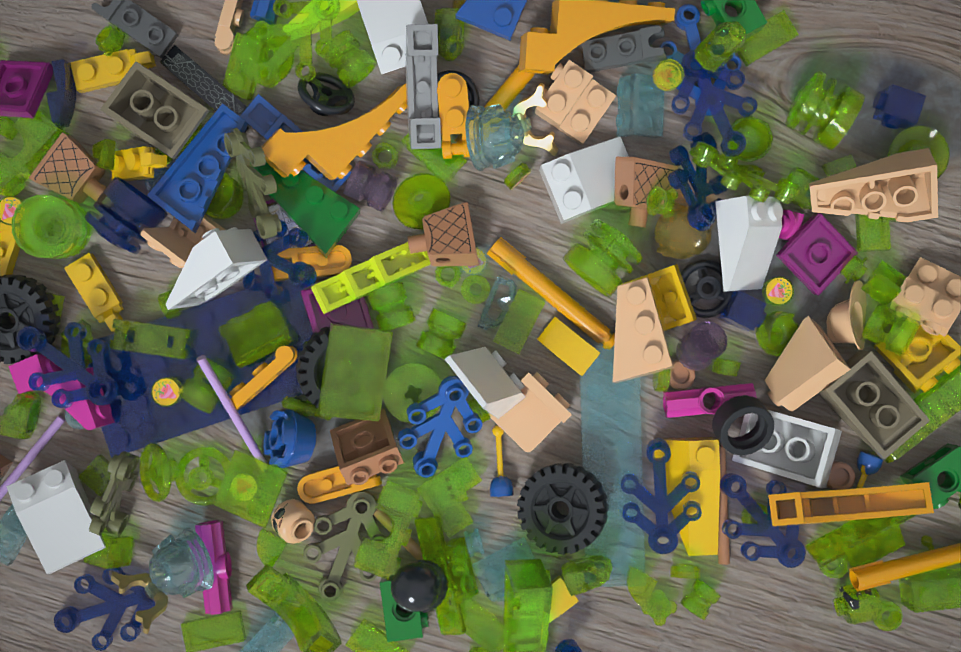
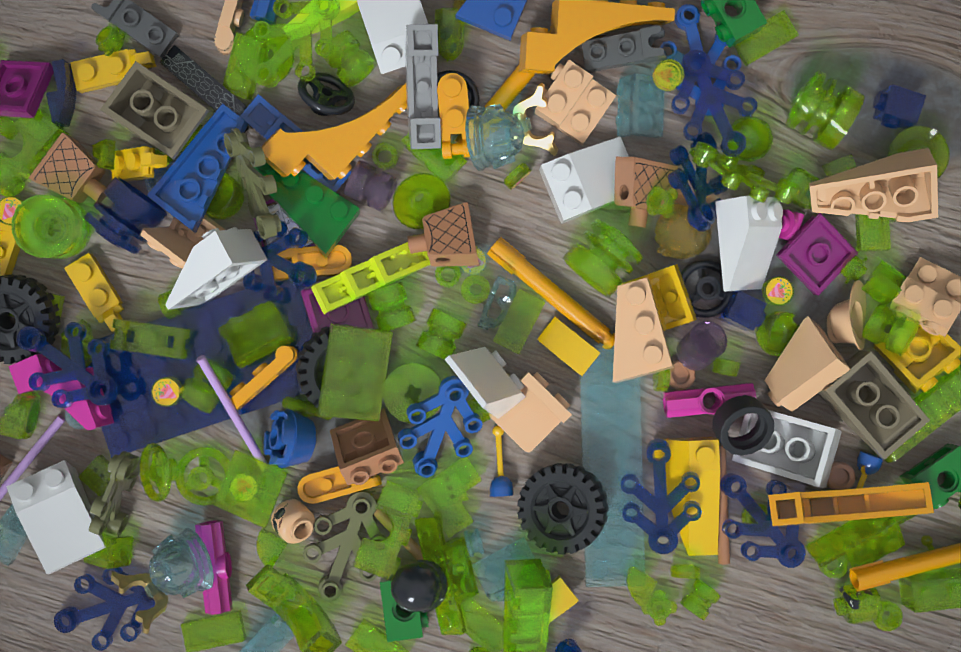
clear neon green rock [561,555,613,596] -> none
clear neon green rock [695,21,746,72] -> none

